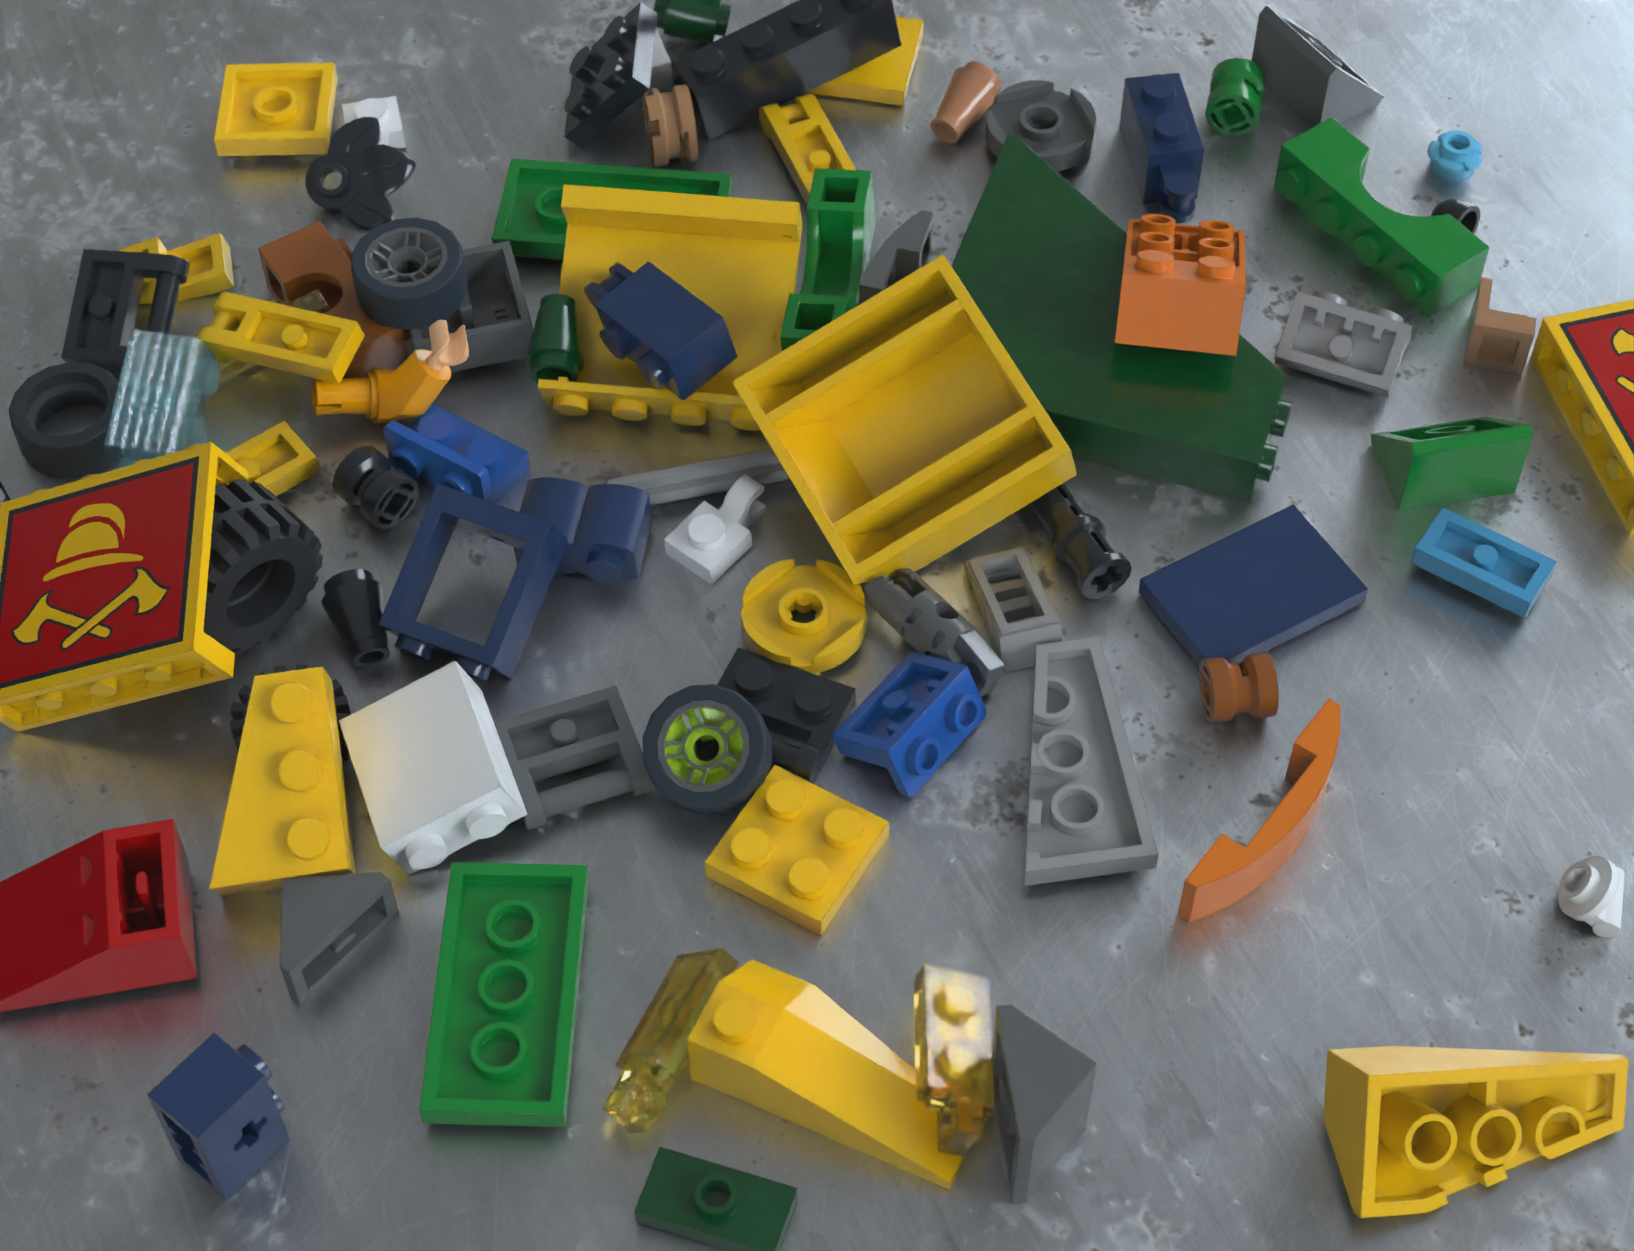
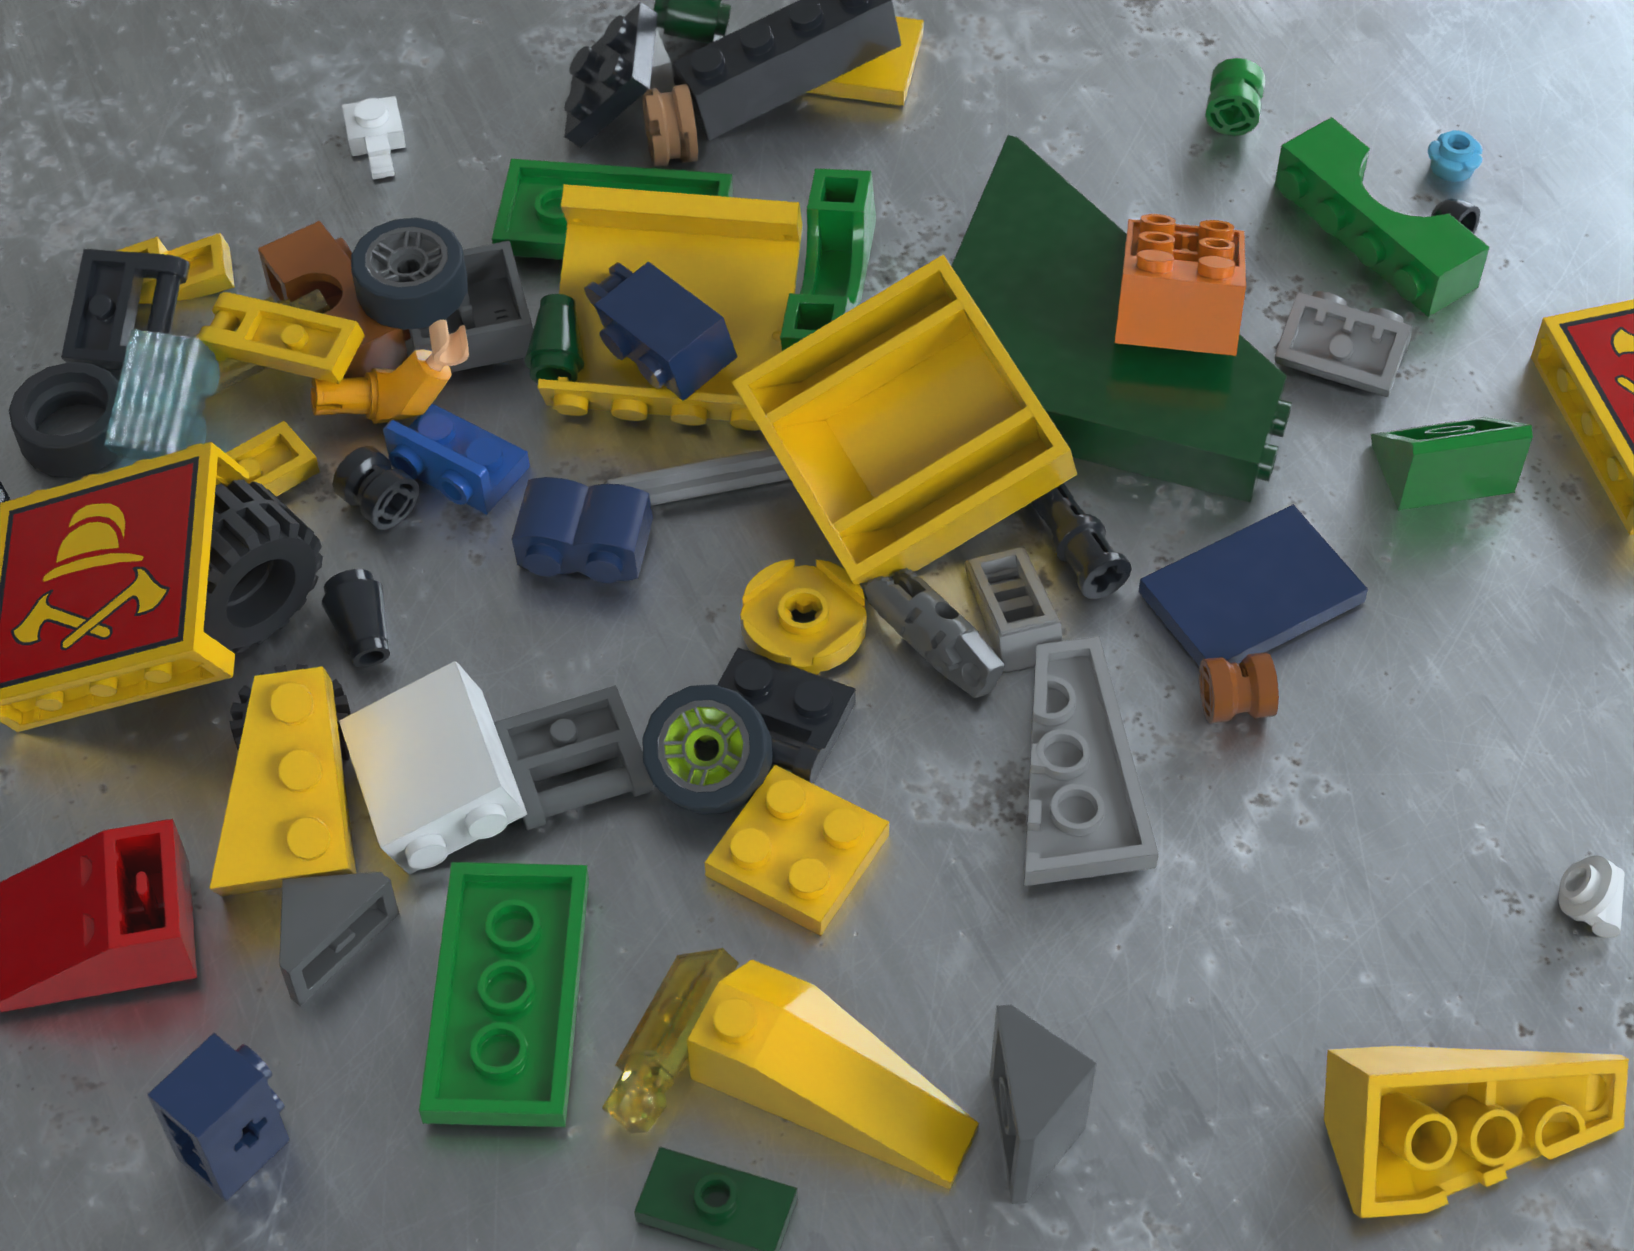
yellow plate [214,62,337,156] -> none
black plate [305,117,417,229] -> none
dark blue window [378,484,568,682] -> none
white plate [664,474,766,585] -> none
yellow plate [759,93,856,205] -> none
blue bracket [831,651,987,797] -> none
dark grey slope [859,210,933,305] -> none
clear yellow hinge [914,964,994,1157] -> none
nougat cone [930,62,1002,143] -> none
dark grey plate [985,80,1097,172] -> none
dark blue brick [1119,73,1204,223] -> none
orange slope [1178,699,1341,922] -> none
dark grey slope [1251,5,1384,128] -> none
dark azure plate [1411,507,1557,618] -> none
medium nougat panel [1463,276,1536,375] -> none

